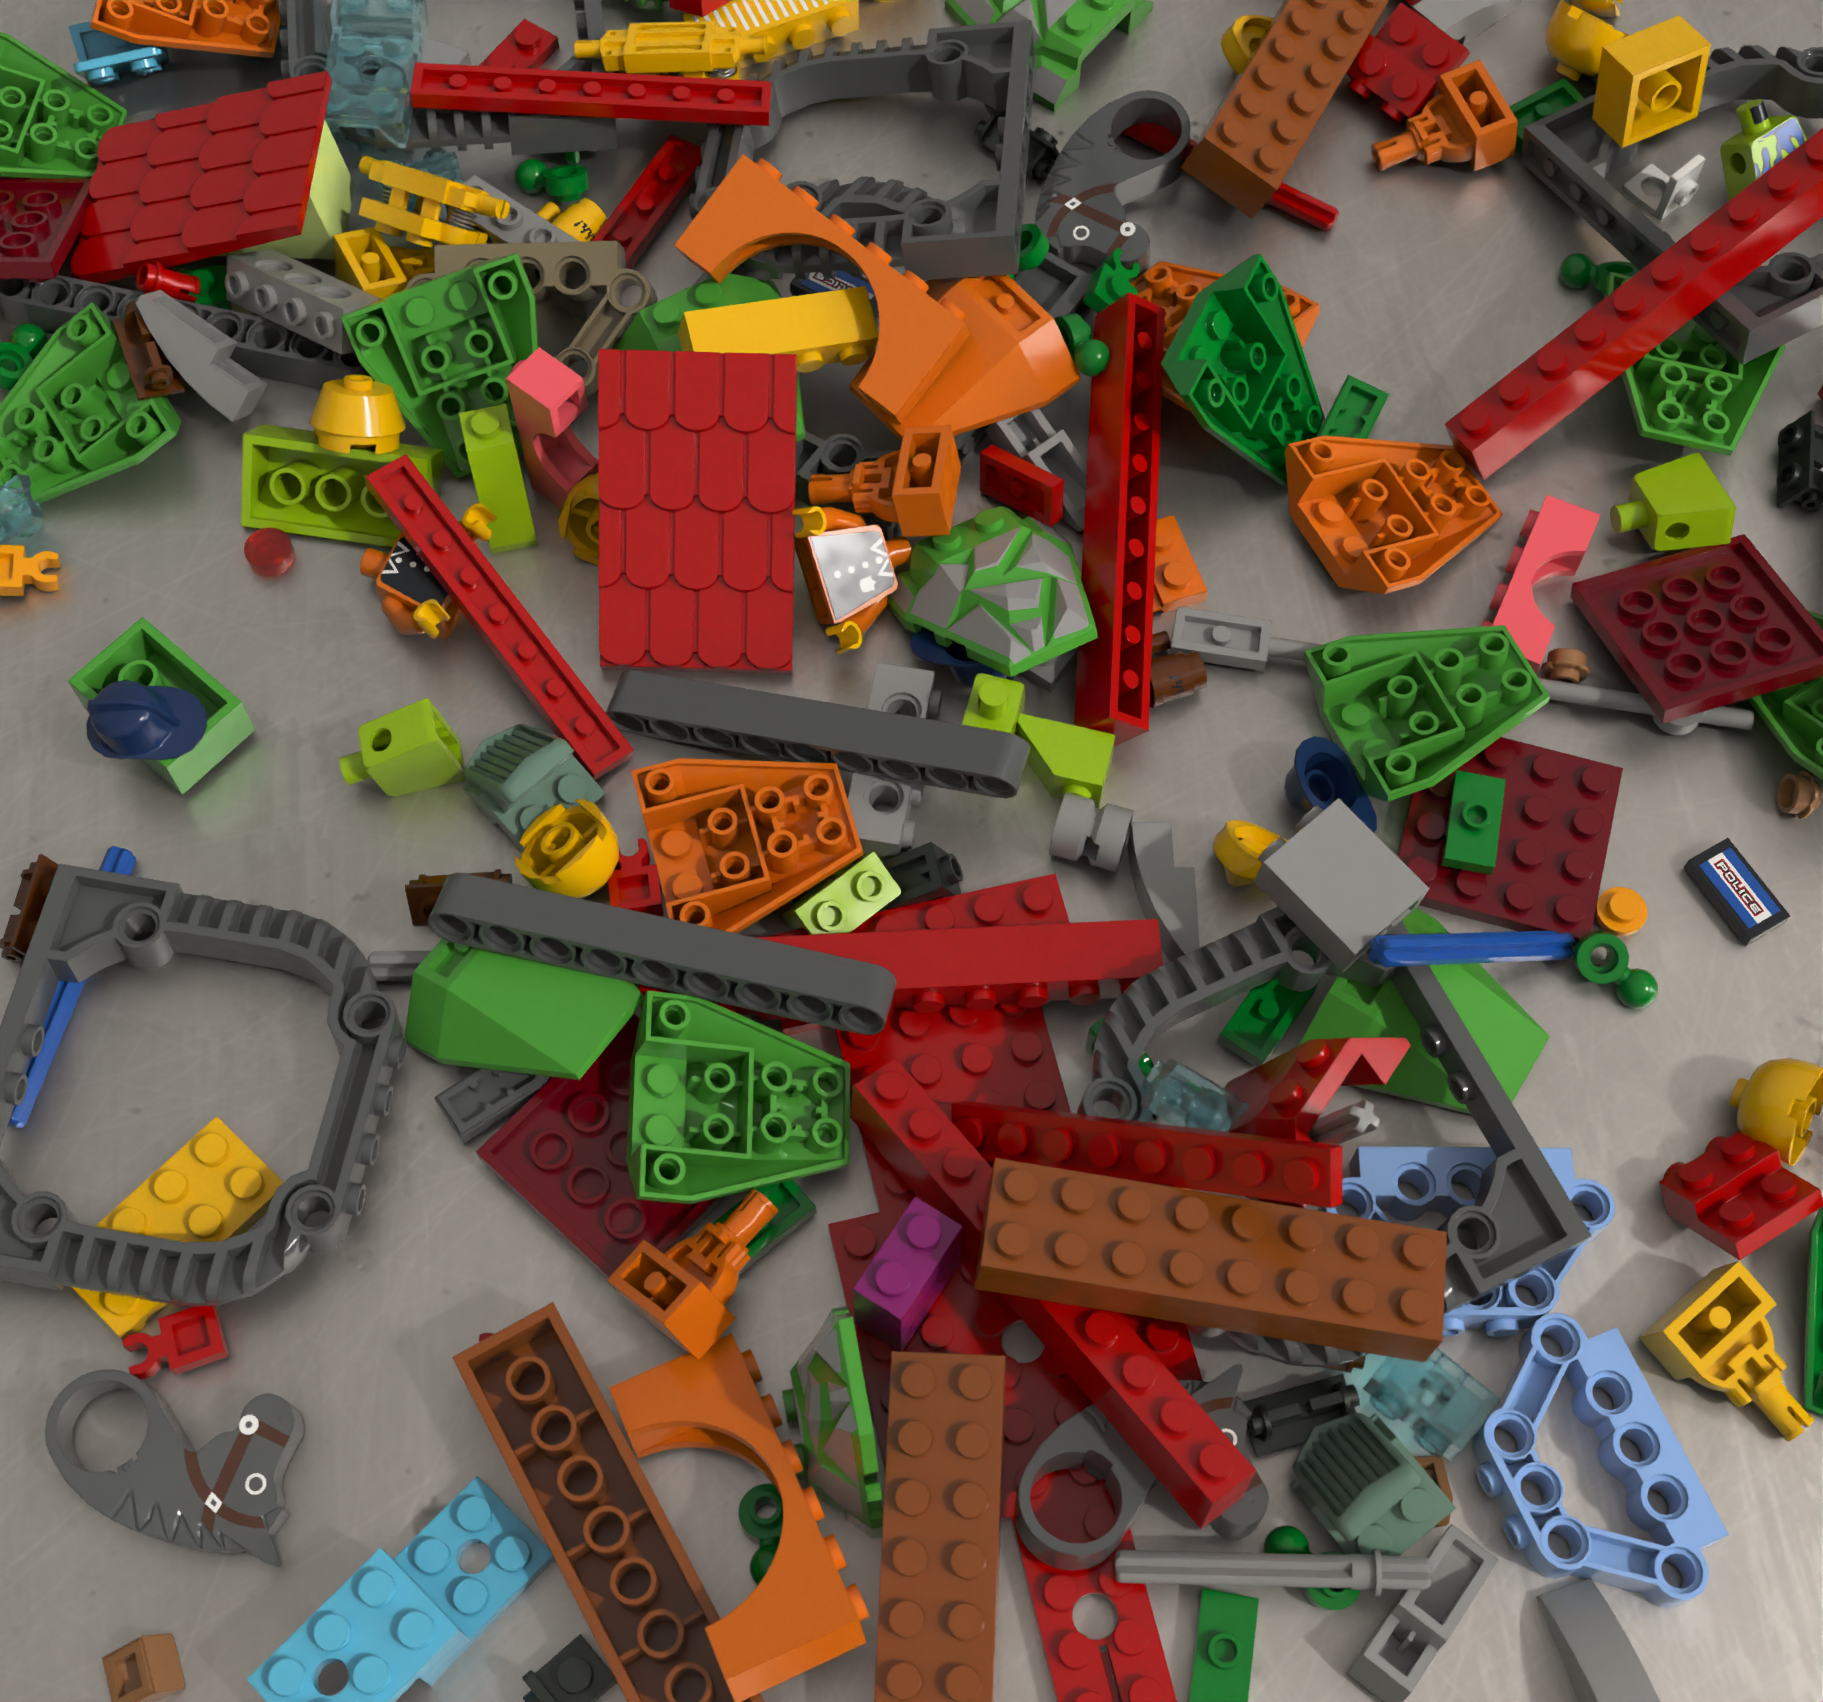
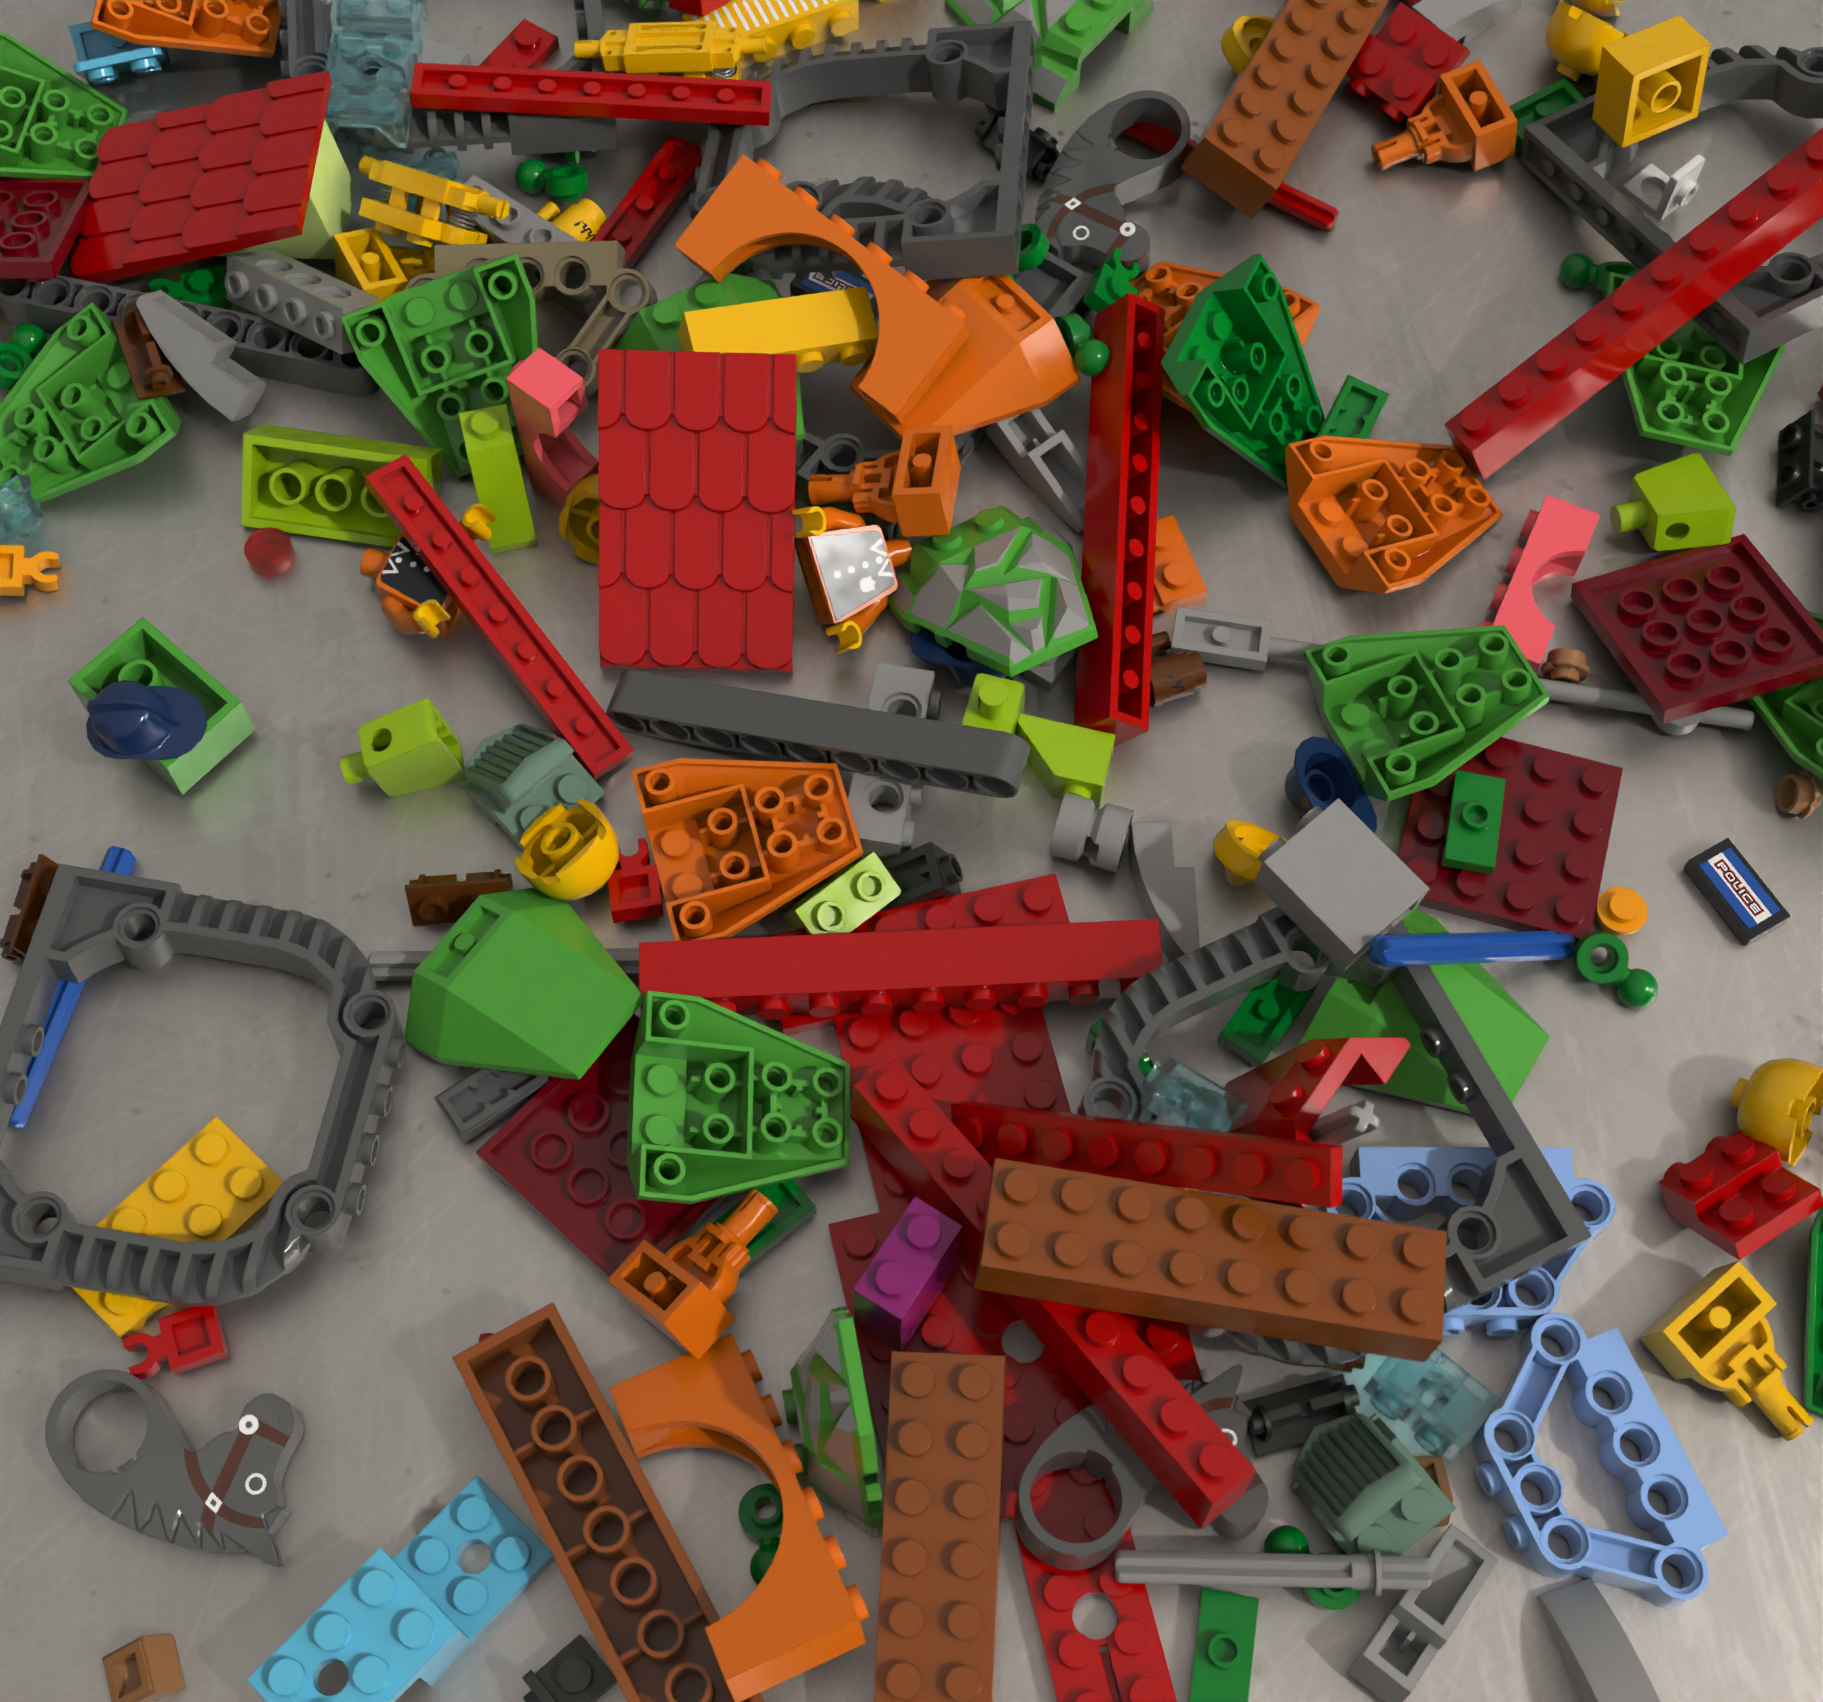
red pin [136,260,200,303] -> none
yellow cone [309,375,406,454] -> none
dark grey beam [428,873,897,1035] -> none
red plate [980,444,1064,527] -> none
lime torso [1720,99,1807,201] -> none

